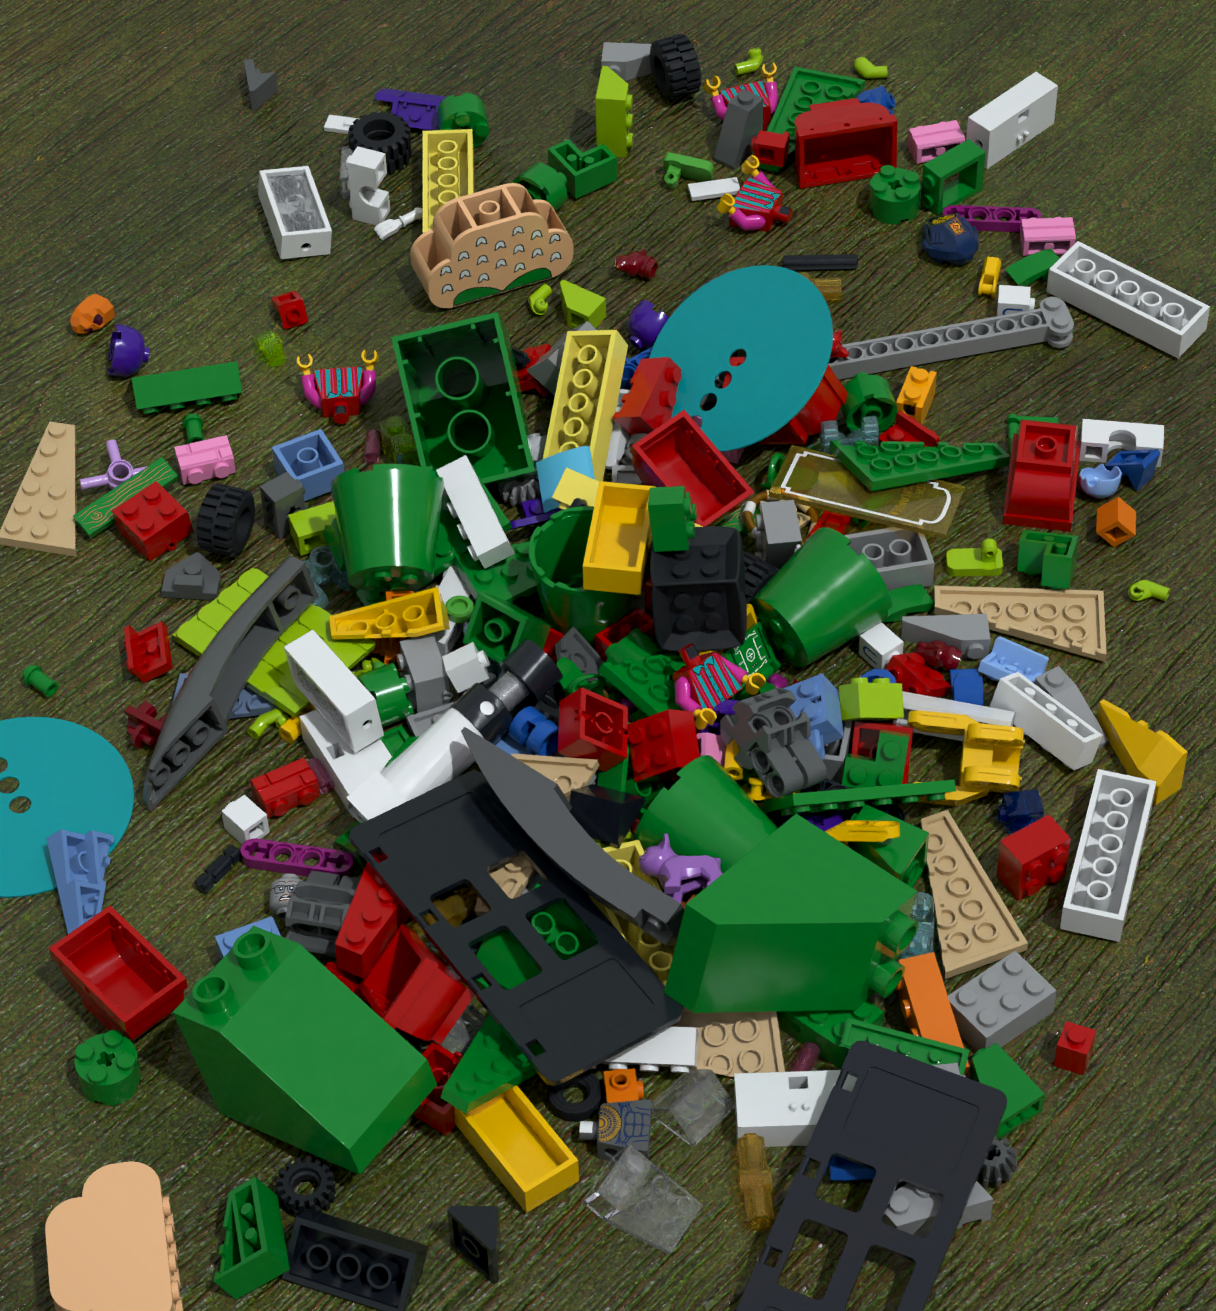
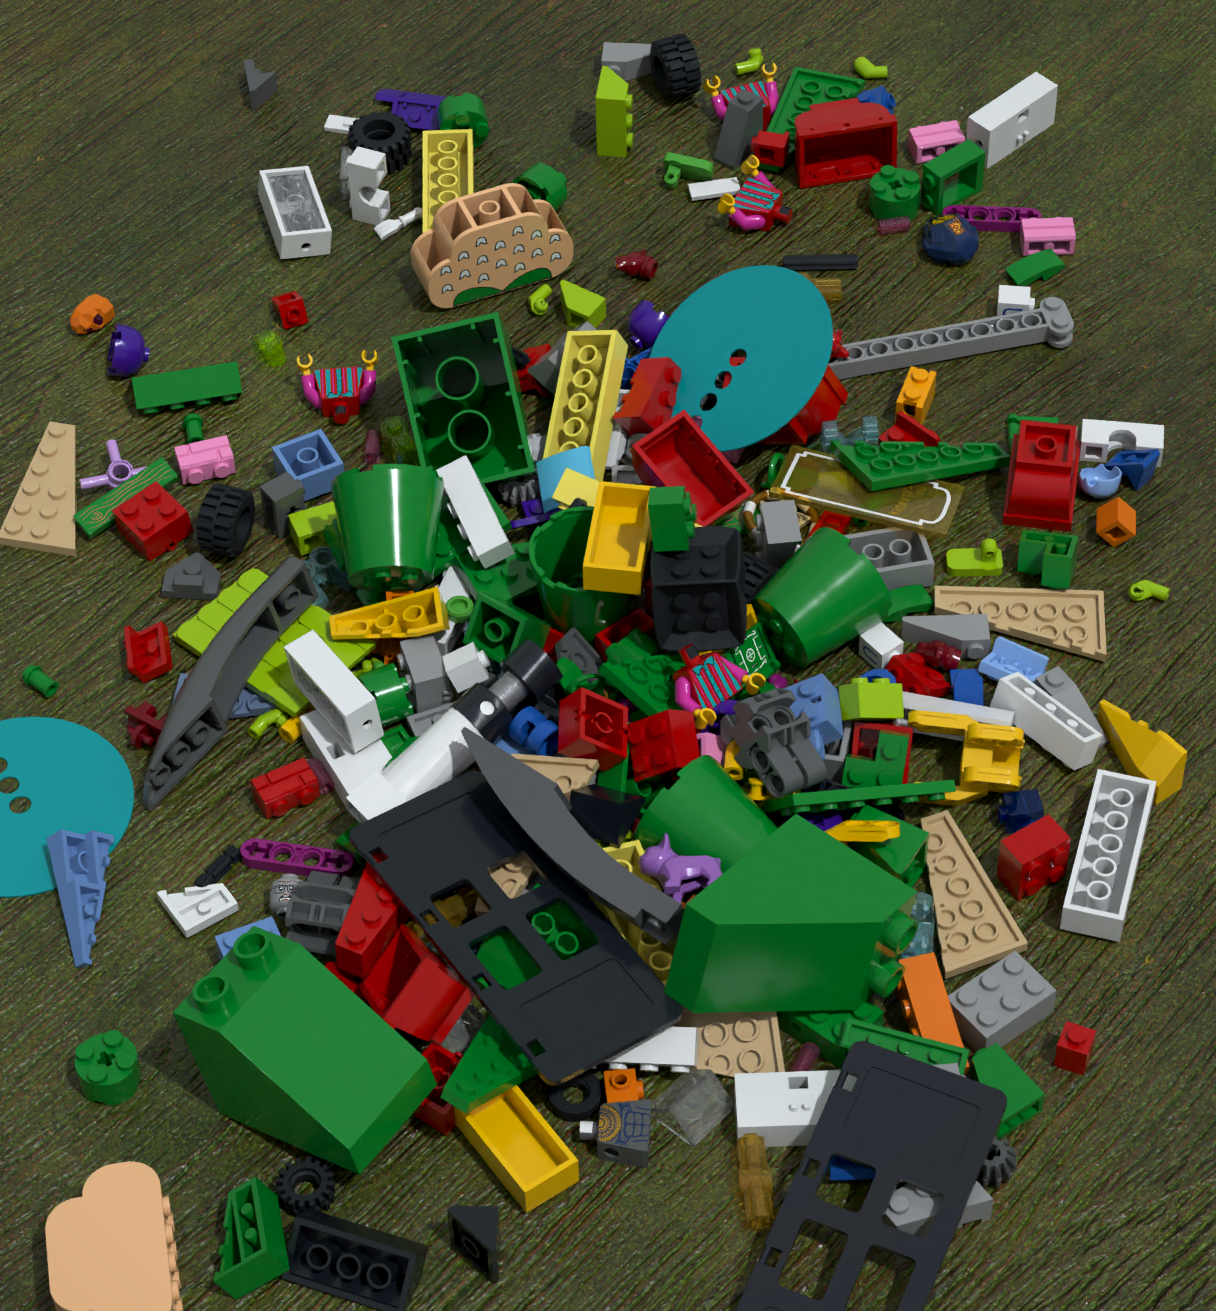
red container [49,905,188,1042] -> none
white brick [222,795,270,844] -> none
green brick [548,139,618,199] -> none
clear slope [582,1144,703,1254] -> none
green brick [840,372,898,436] -> none
yellow bar [978,256,1001,298] -> none
white brick [1047,241,1210,358] -> none
none -> white wing [157,883,239,938]
none -> clear pink piece [877,215,911,235]

